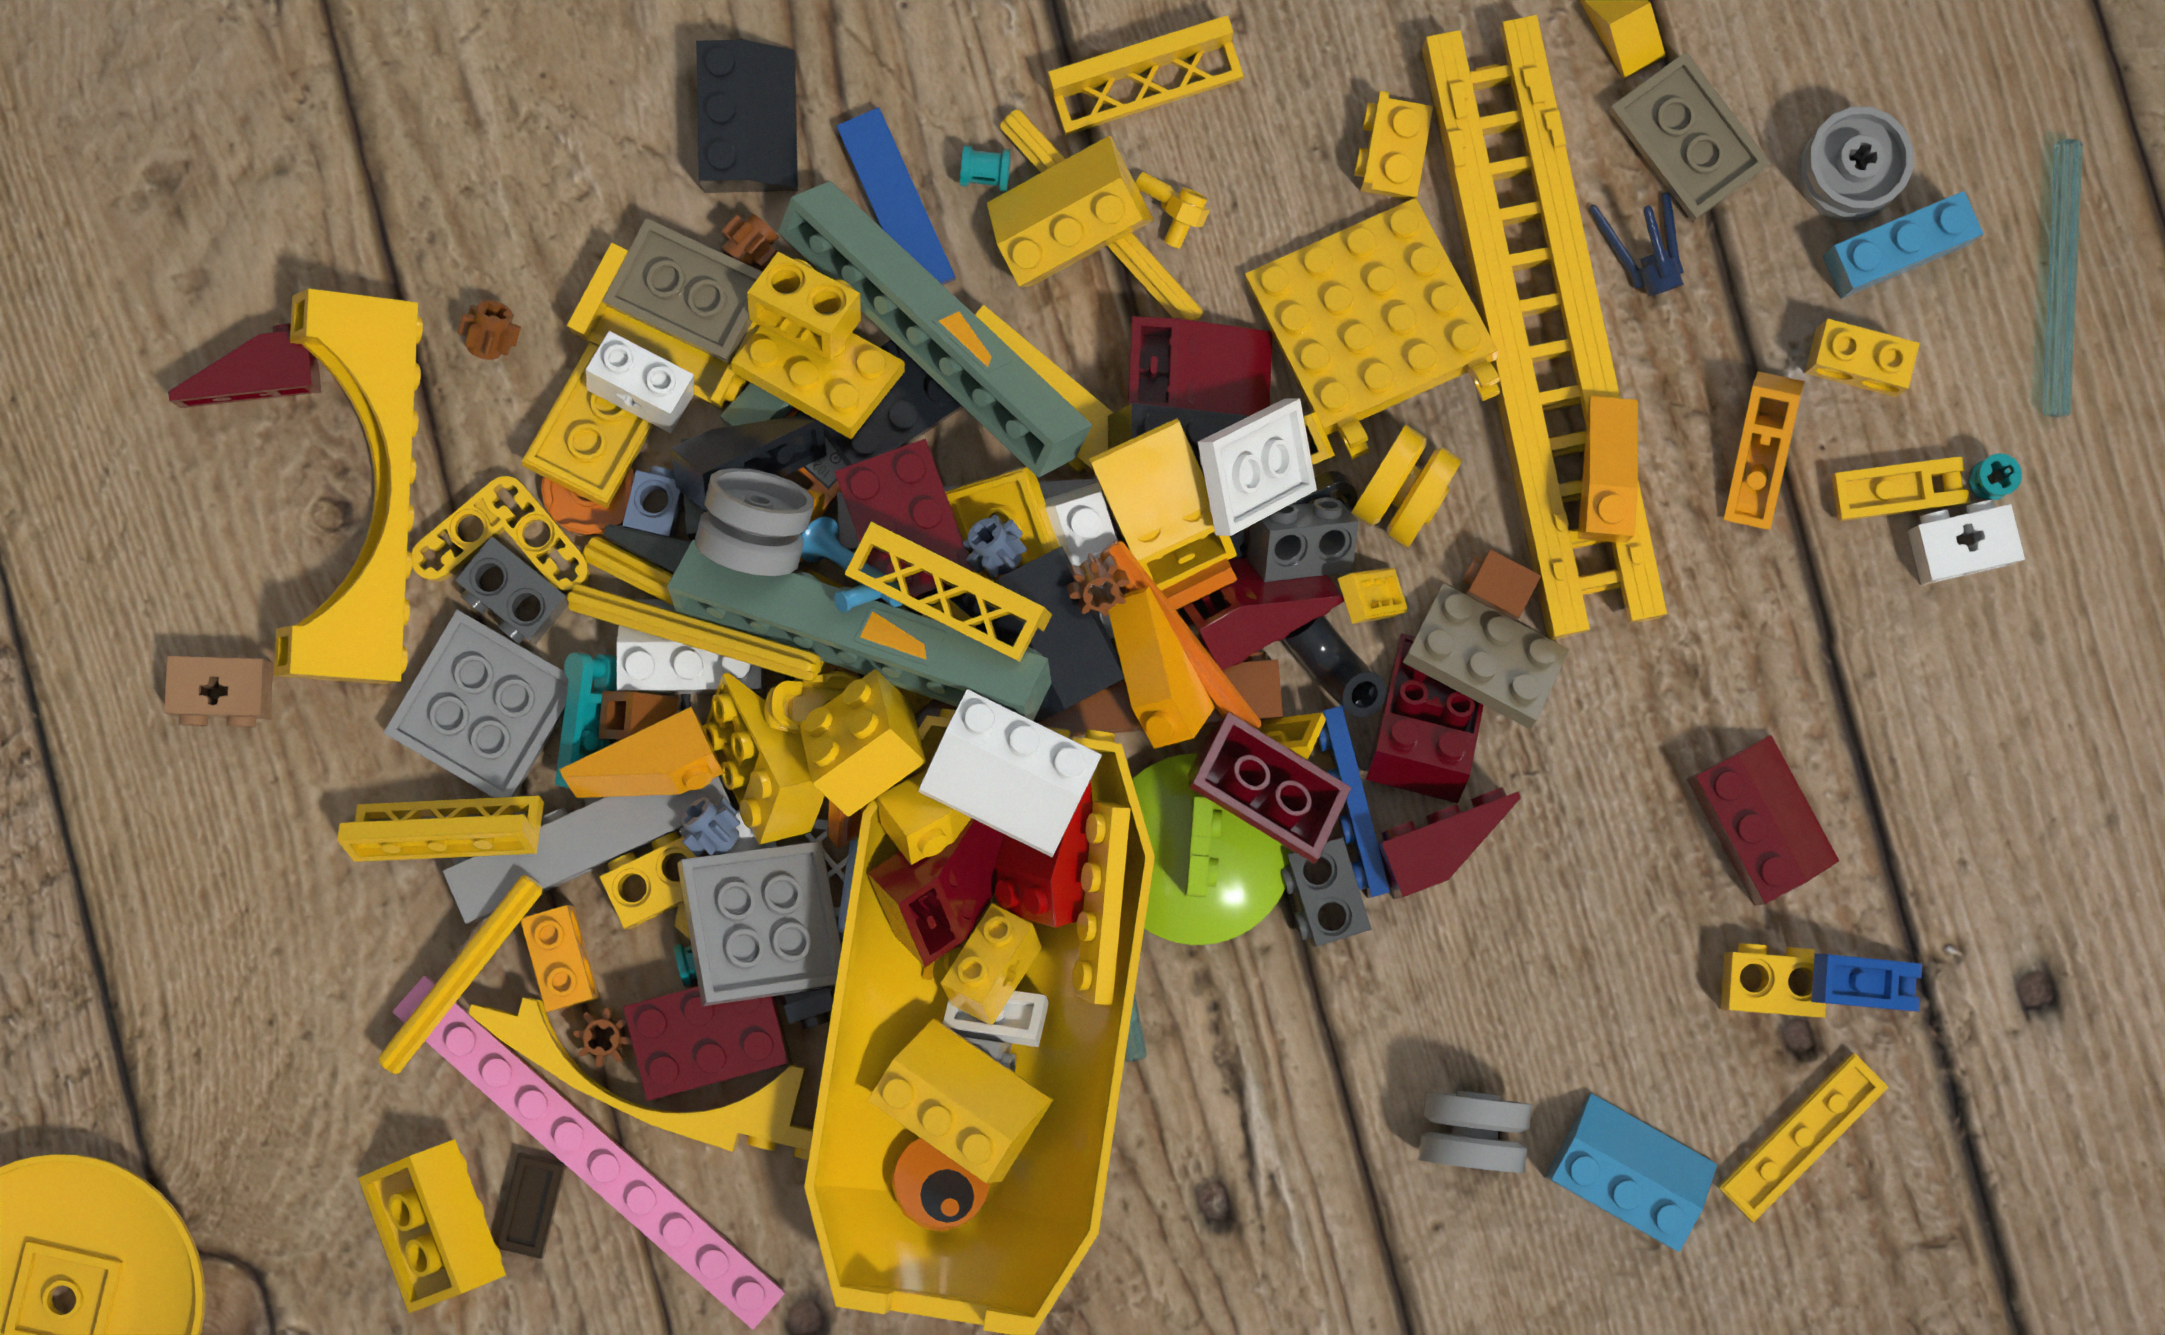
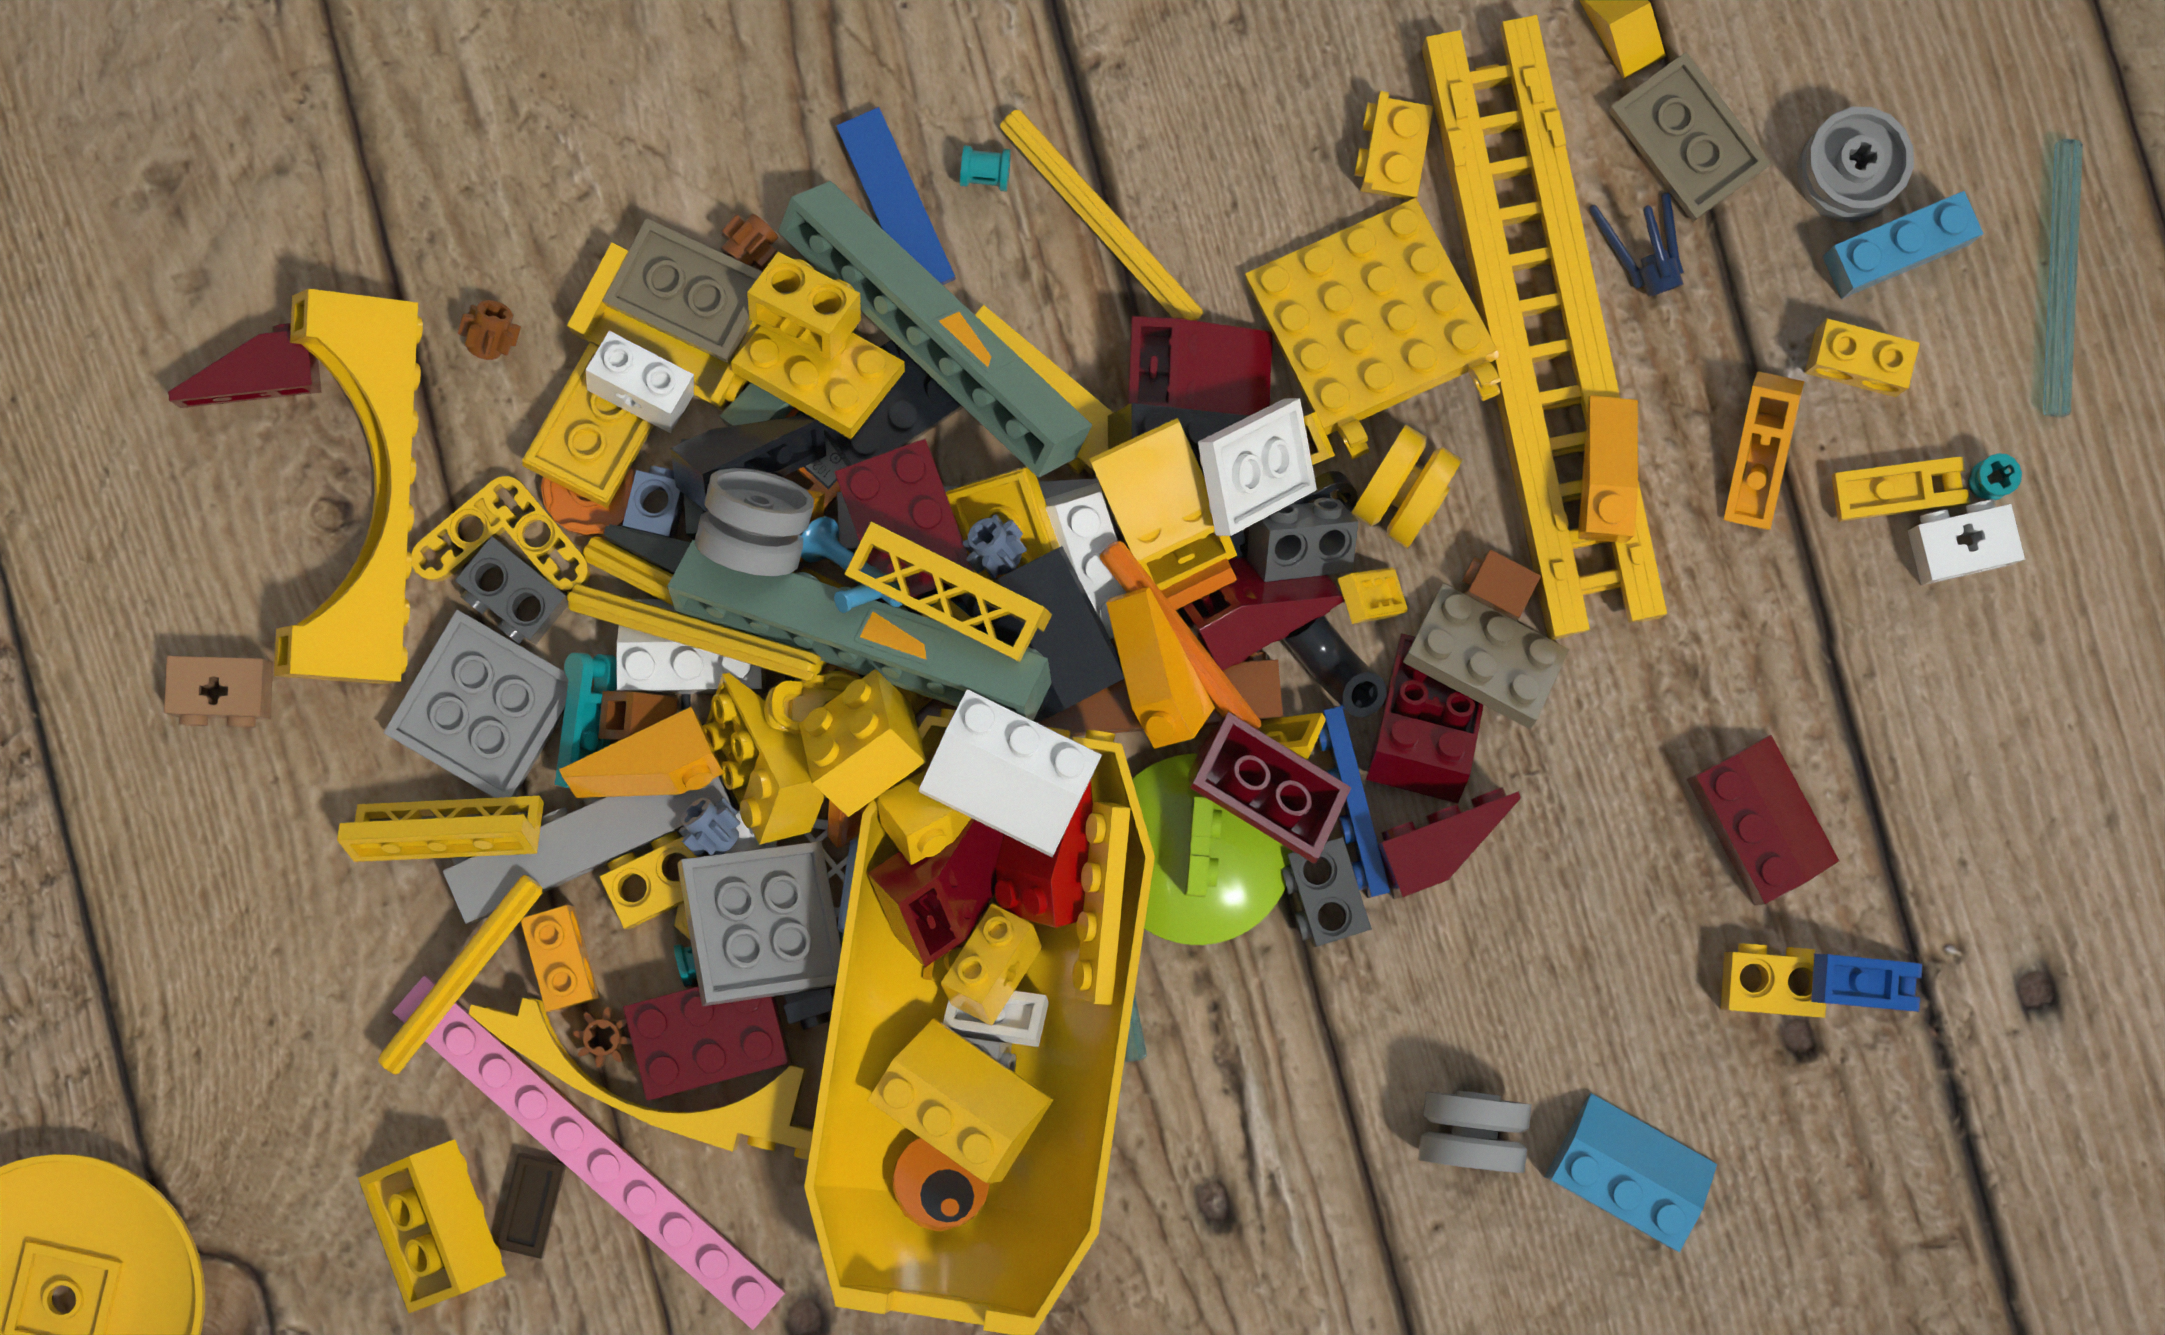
black slope [696,39,798,193] -> none
yellow slope [987,136,1154,287] -> none
yellow fence [1048,15,1244,136] -> none
dark orange gear [1066,553,1129,617] -> none
yellow piece [1135,172,1210,249] -> none
yellow tile [1717,1052,1889,1223] -> none

